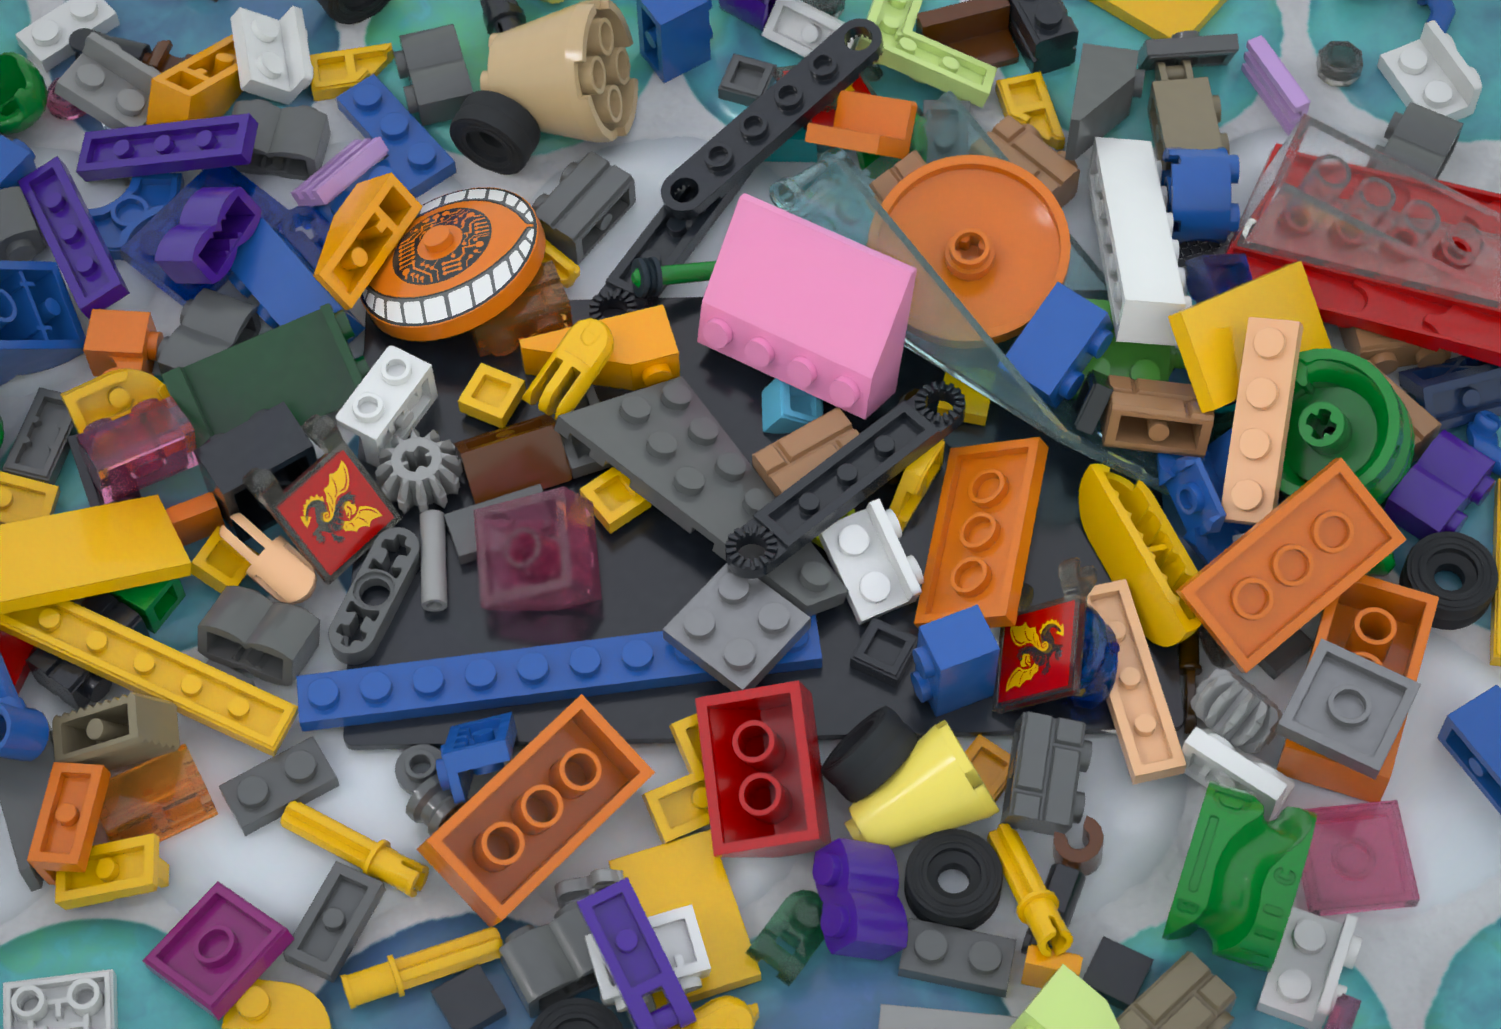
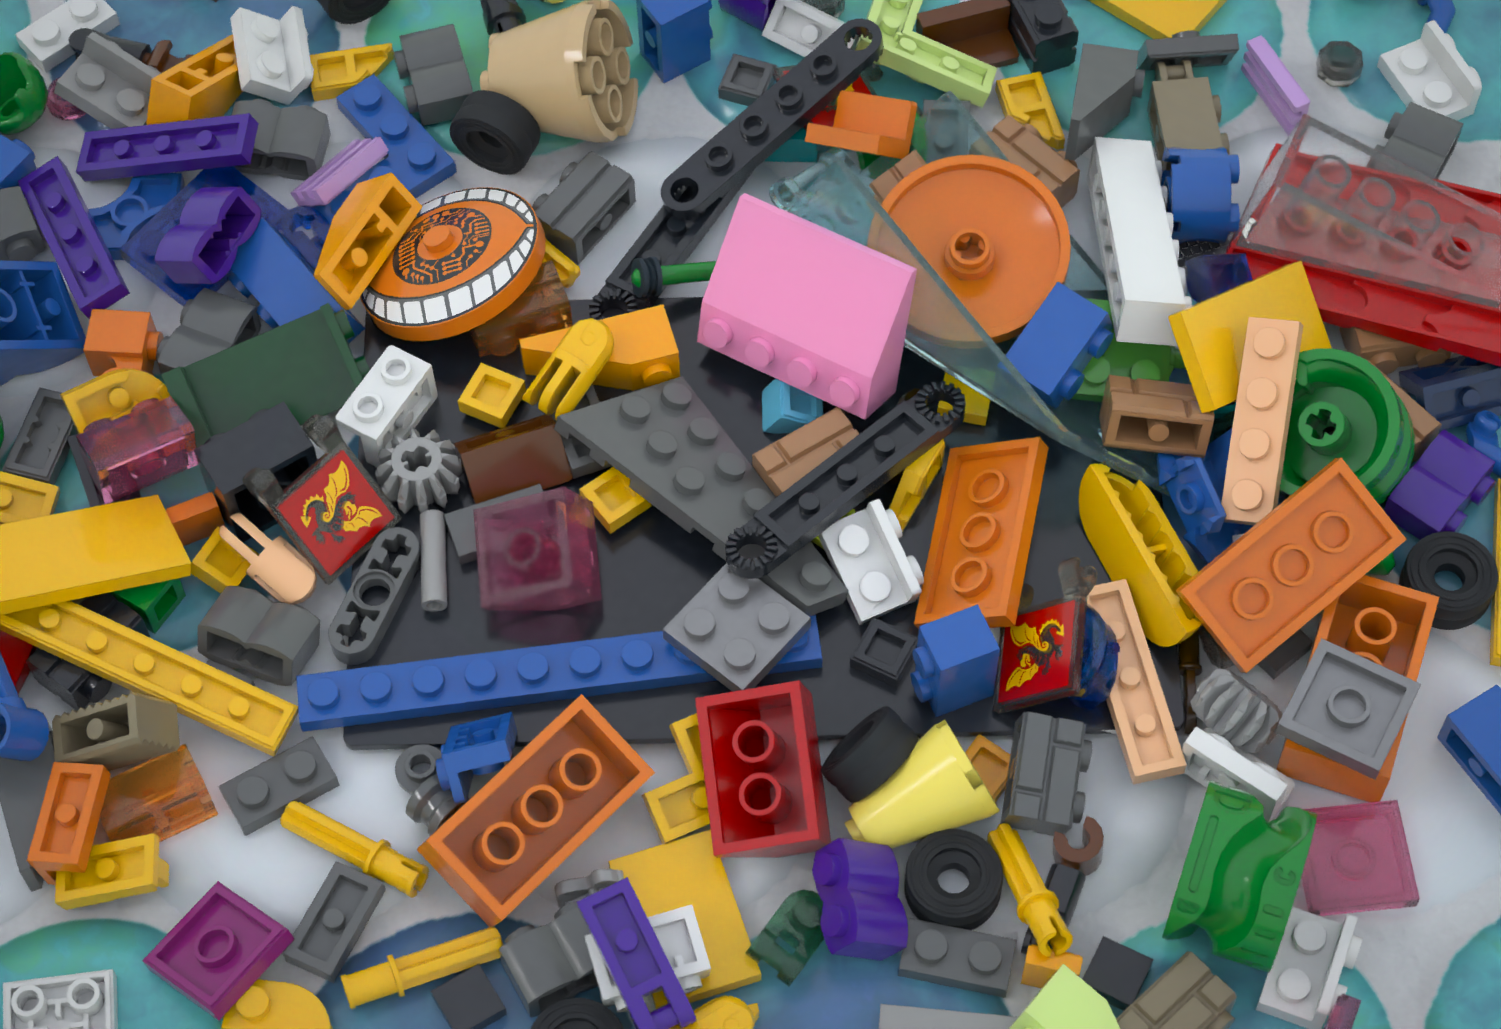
black tile [1070,369,1113,435] -> none

